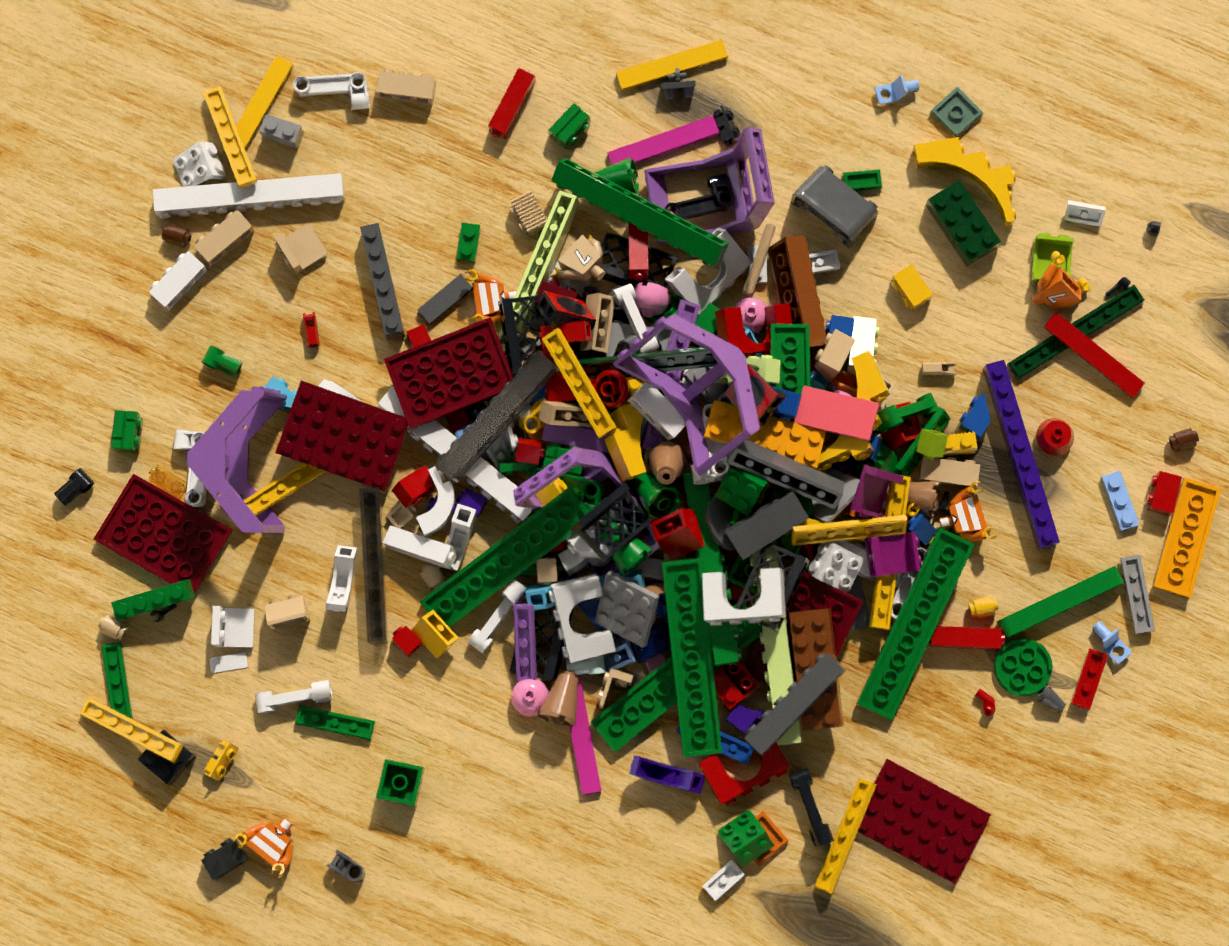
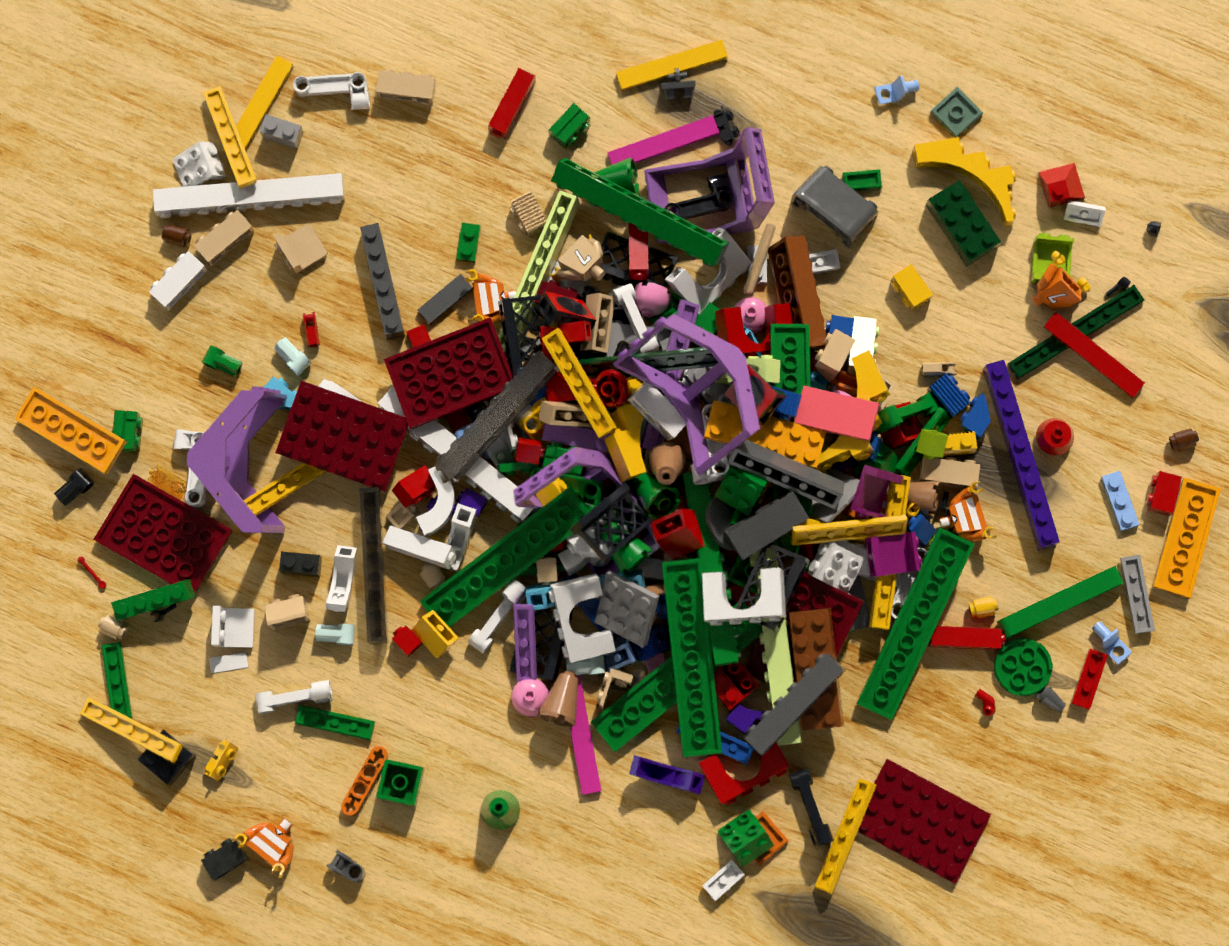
none -> light orange plate [14,386,127,474]
none -> red hinge [77,556,107,589]
none -> light aqua piece [274,337,312,376]
none -> pearl dark grey brick [279,551,322,577]
none -> light aqua piece [316,624,355,645]
none -> orange beam [341,746,388,816]
none -> green cone [481,790,520,829]
none -> blue brick [927,373,971,419]
none -> red slope [1038,163,1085,208]

